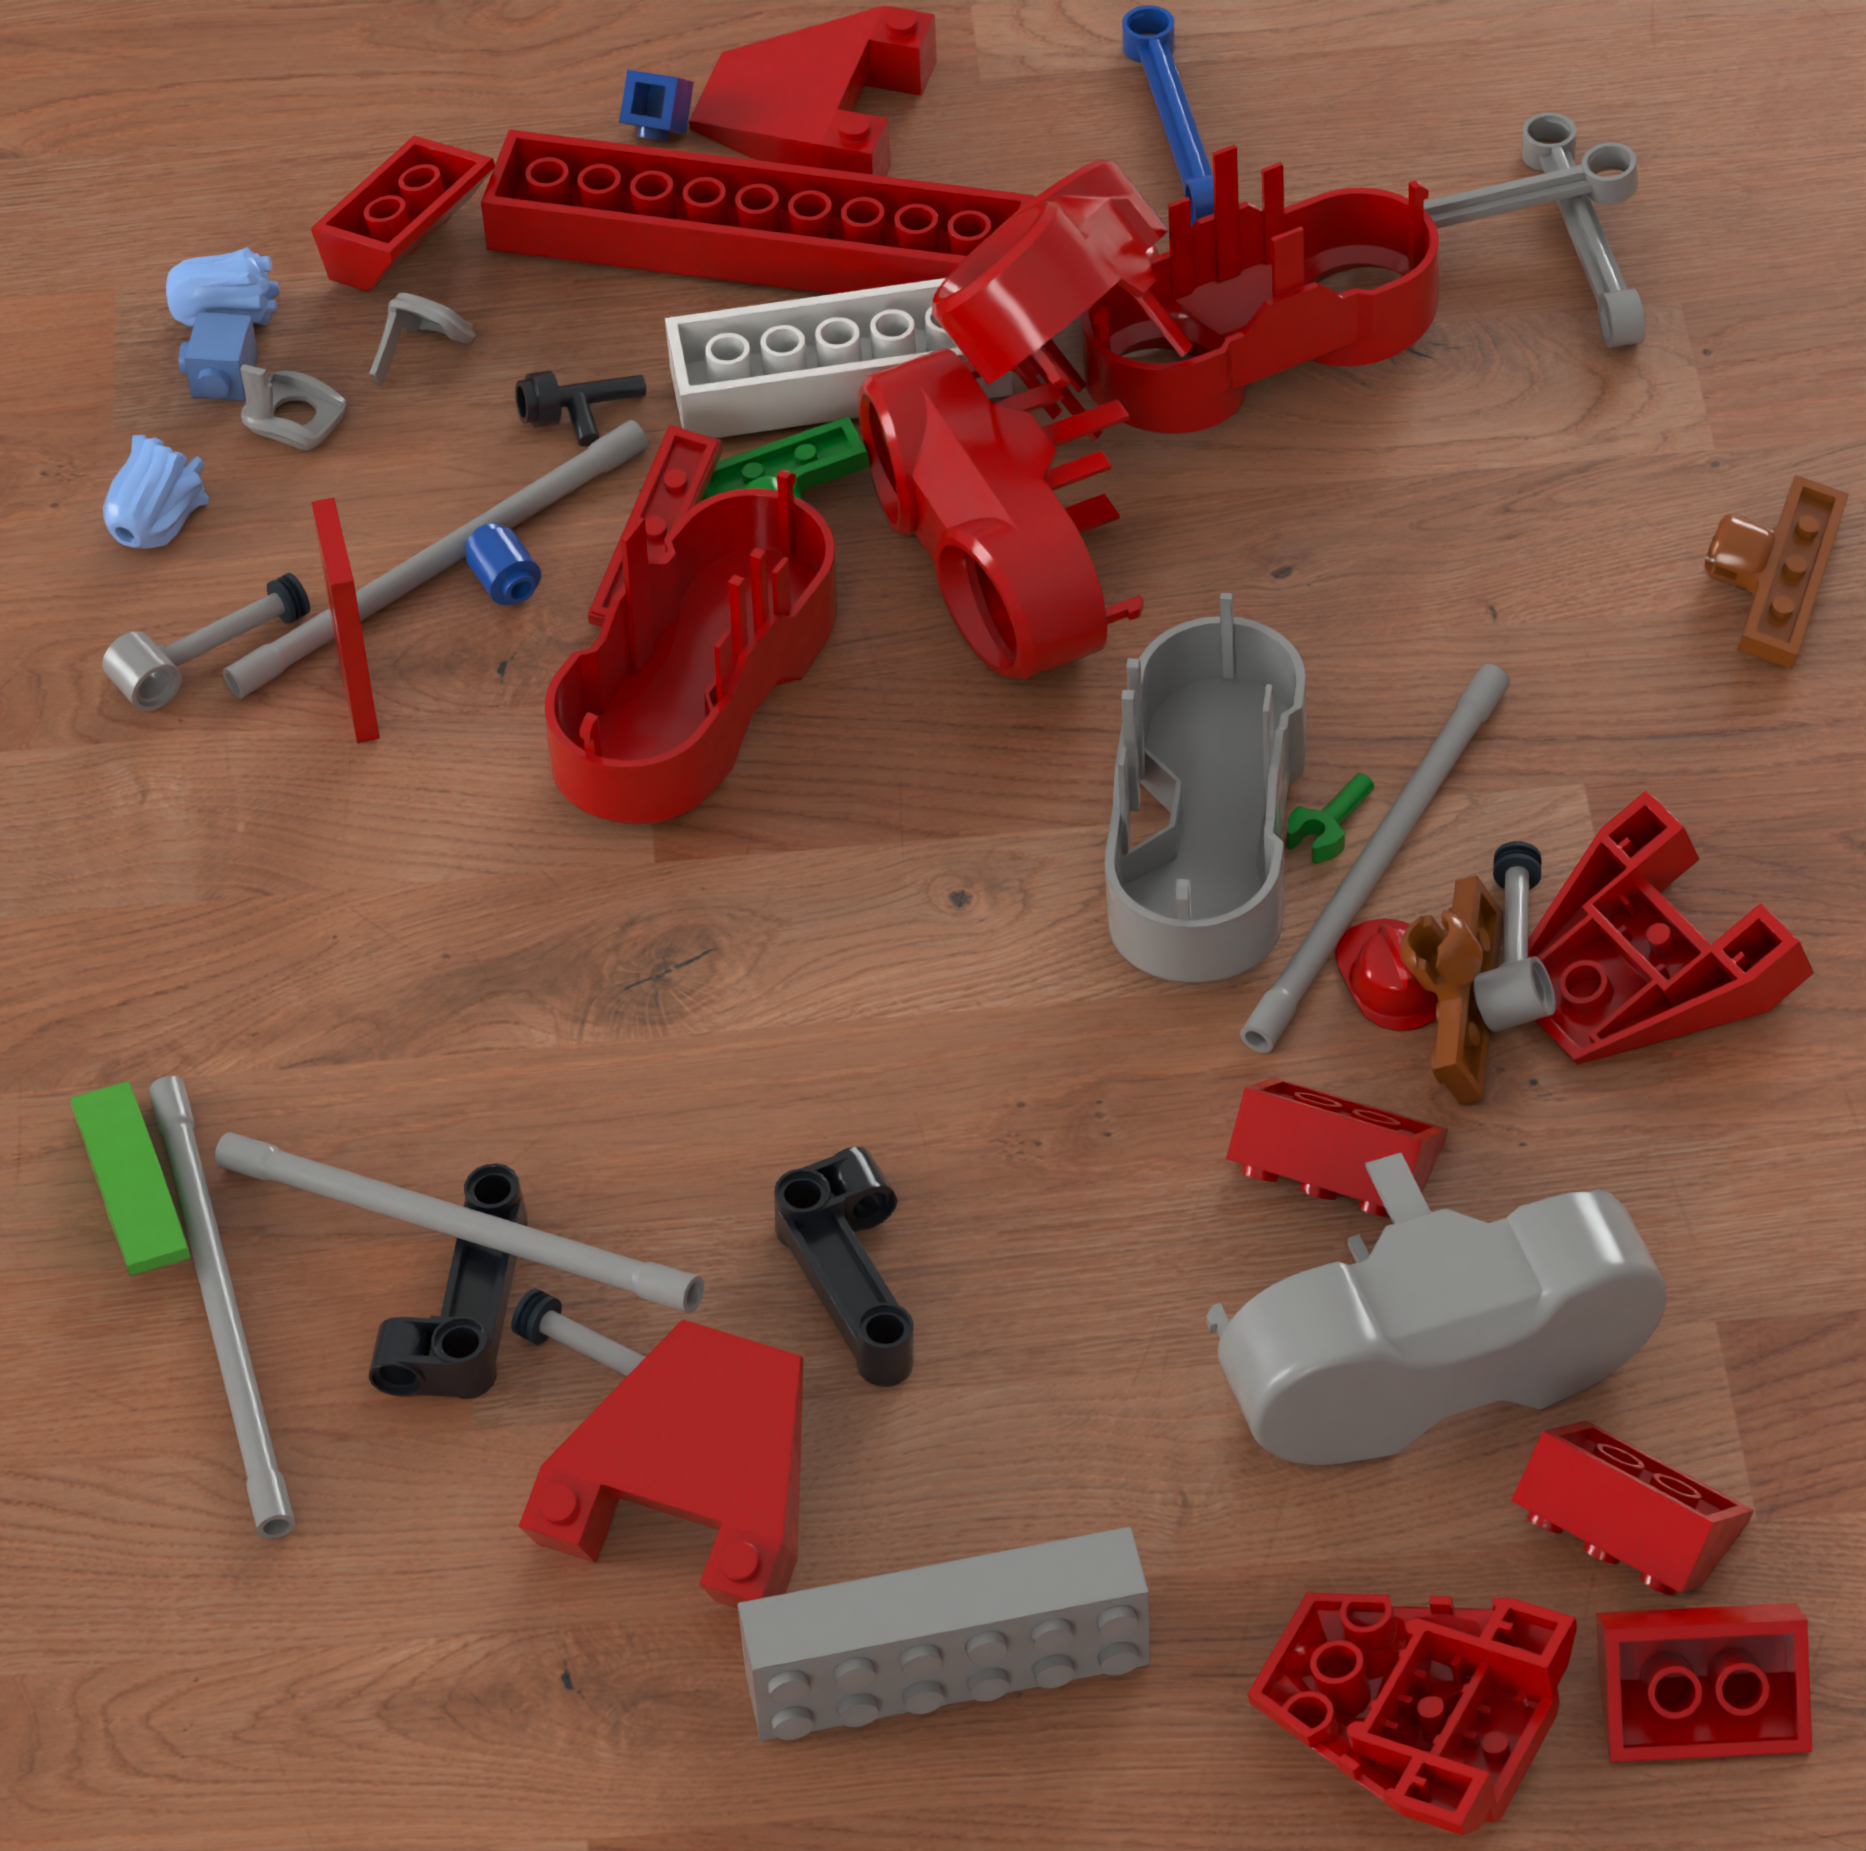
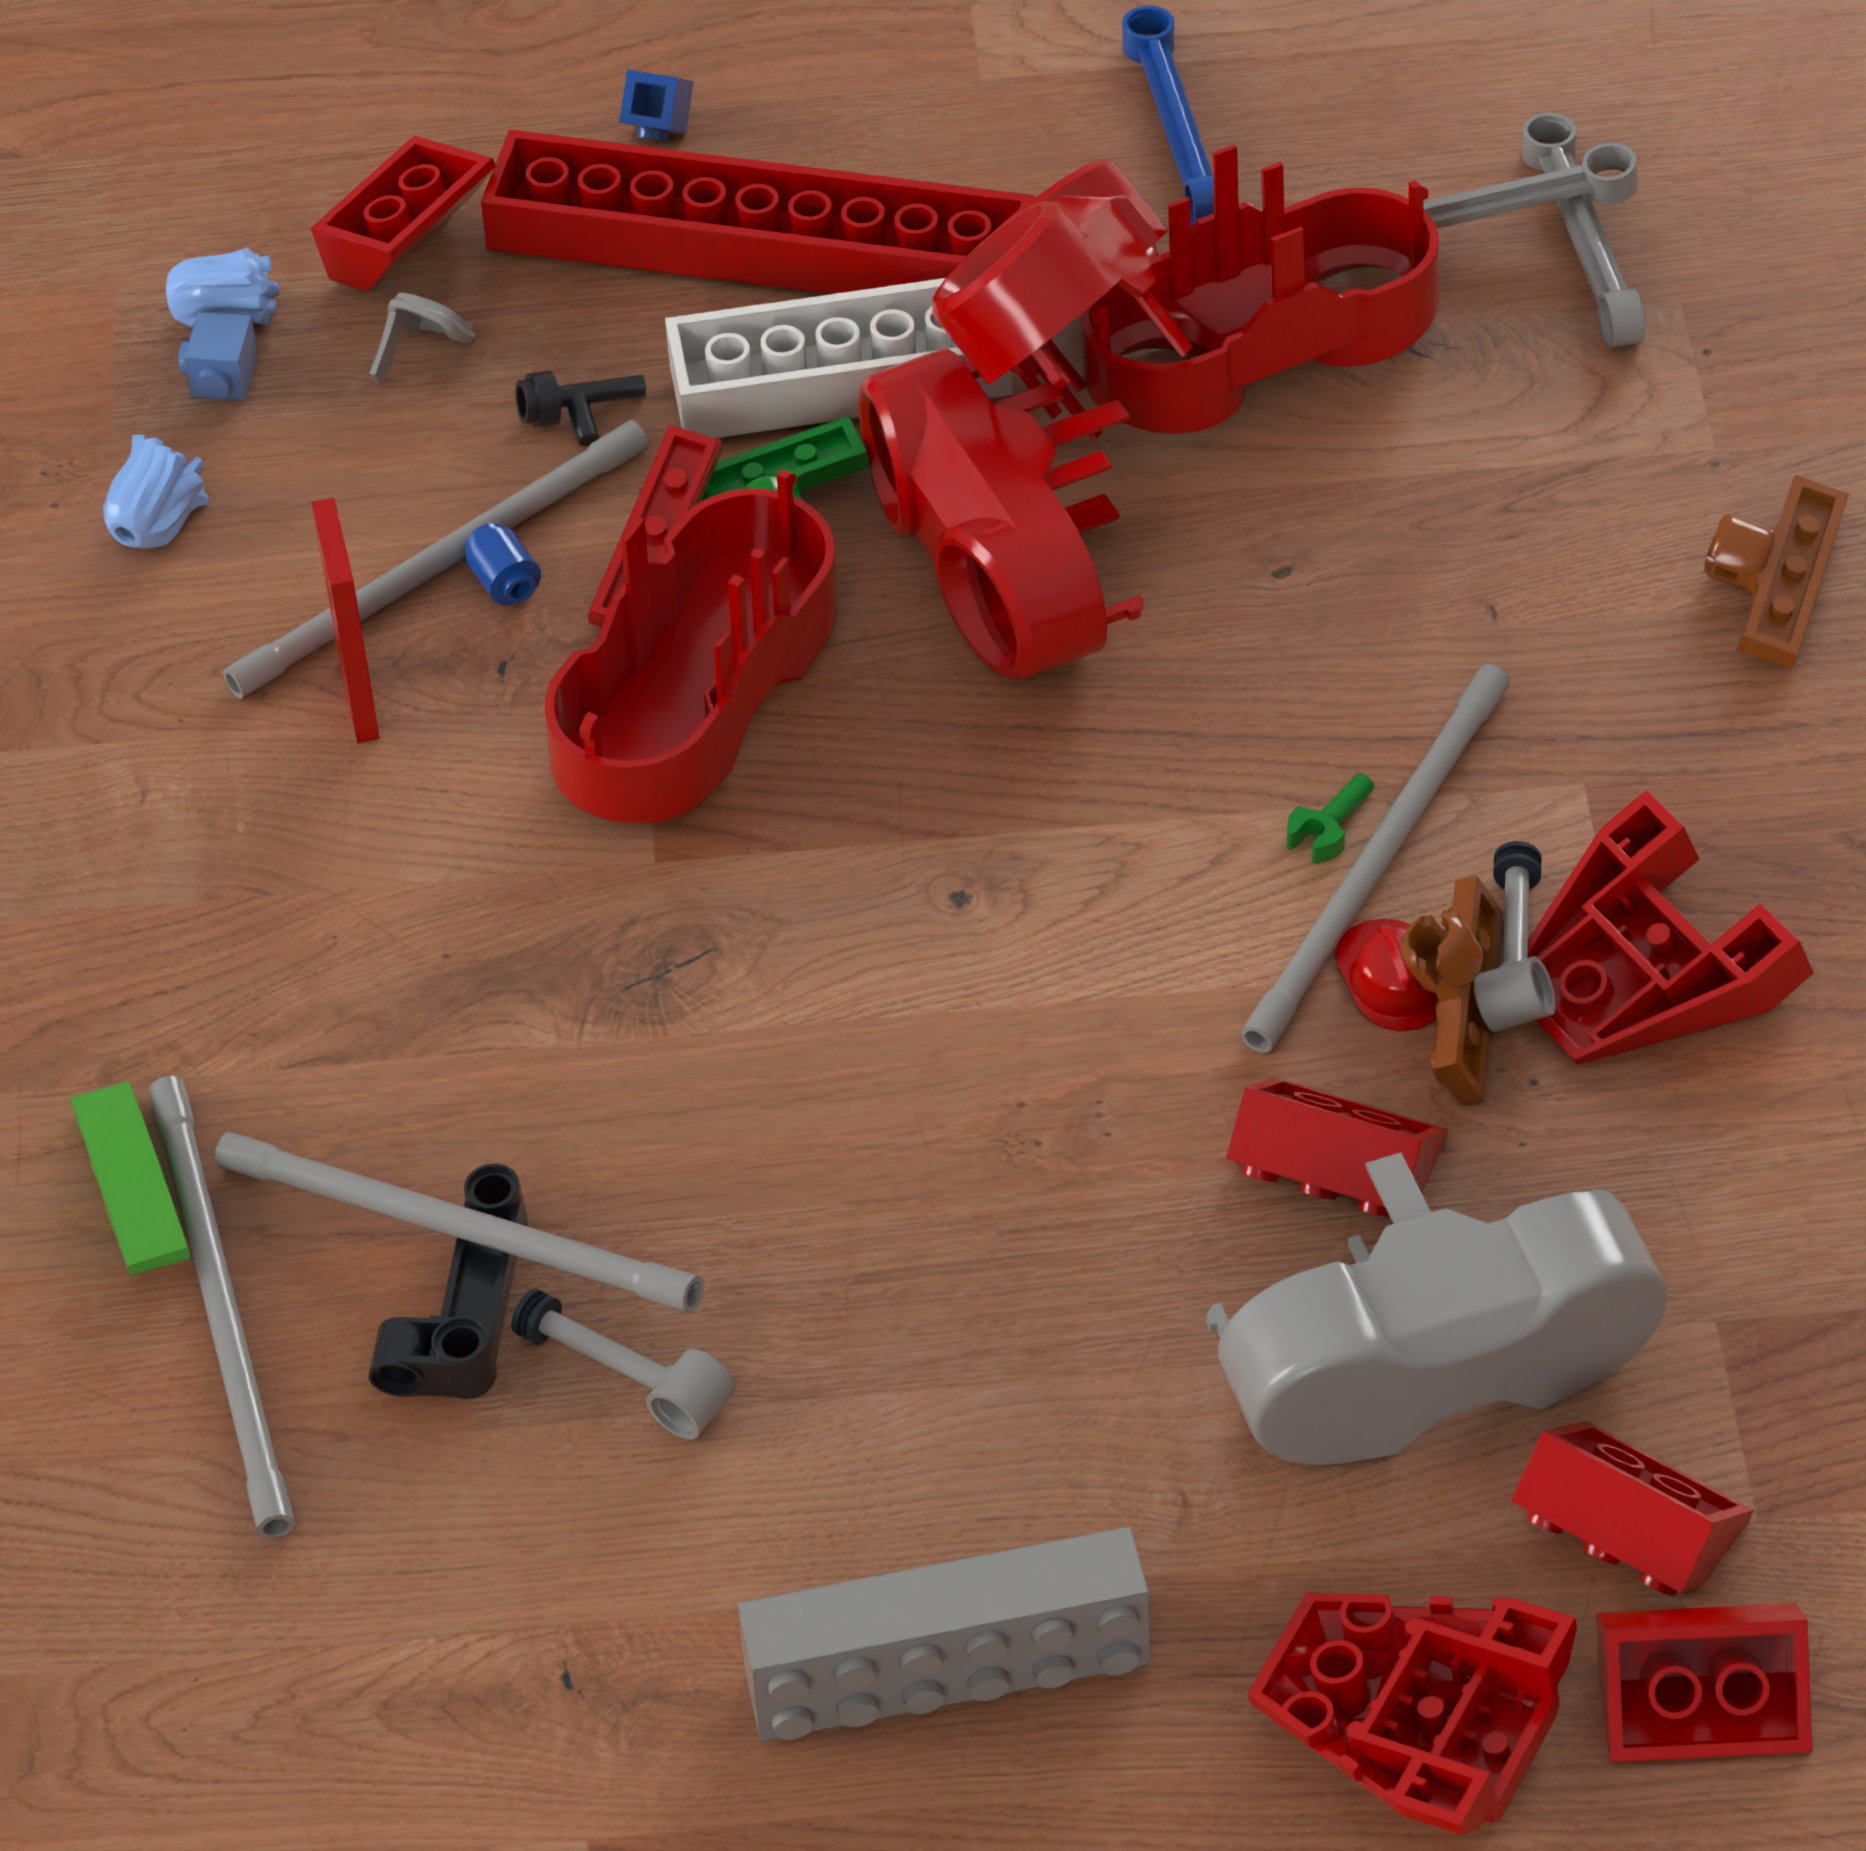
light grey piece [102,573,310,711] -> none
light grey piece [240,364,347,451] -> none
red wedge [519,1319,803,1609] -> none
red wedge [689,5,937,176] -> none
black piece [774,1147,914,1386] -> none
light grey piece [1105,592,1307,984] -> none

